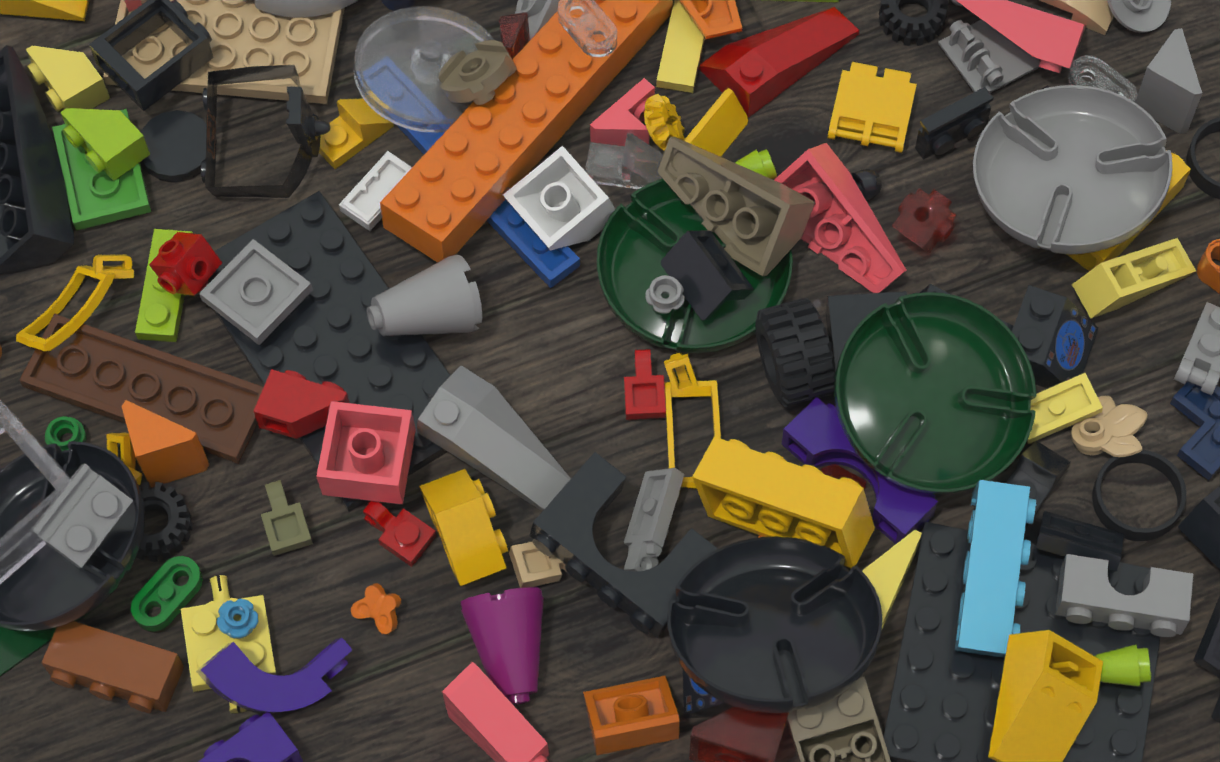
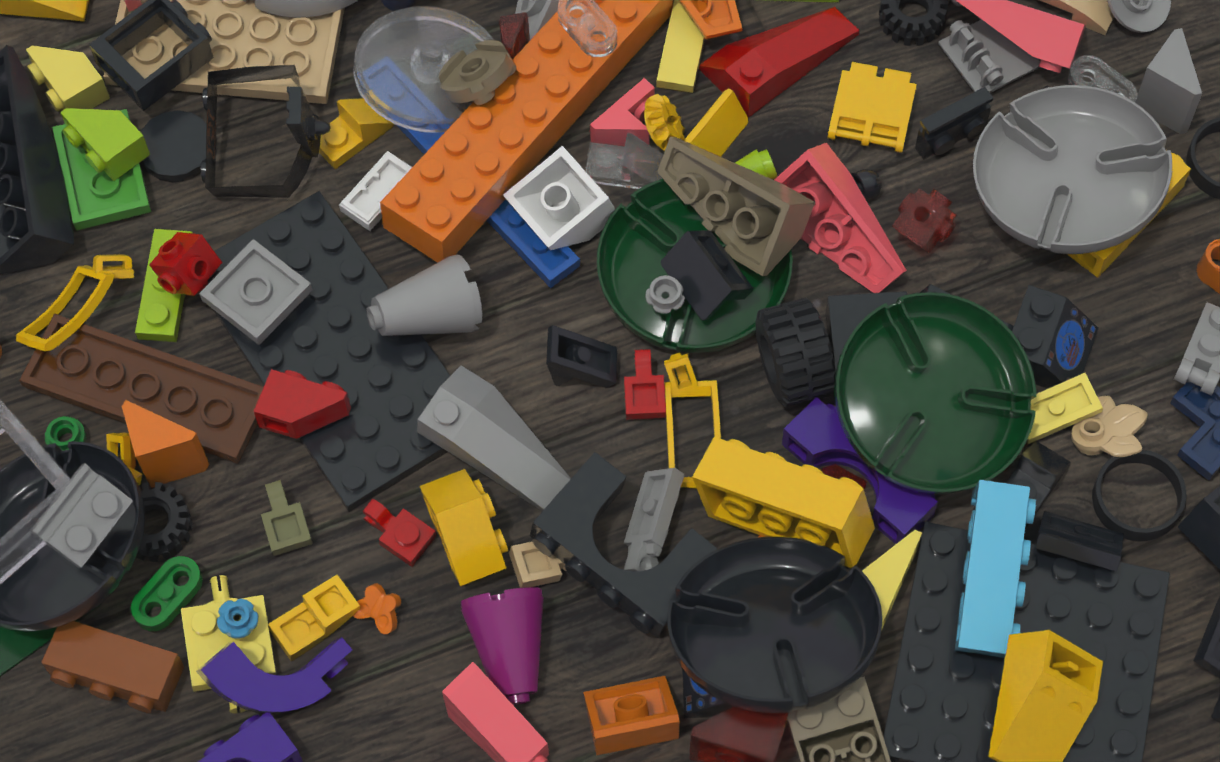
coral brick [316,401,416,504] -> none
light grey arch [1055,554,1193,637] -> none
light yellow slope [1072,238,1196,318] -> none
lime cone [1095,644,1151,687] -> none
none -> yellow slope [268,574,360,662]
none -> black slope [546,325,617,388]

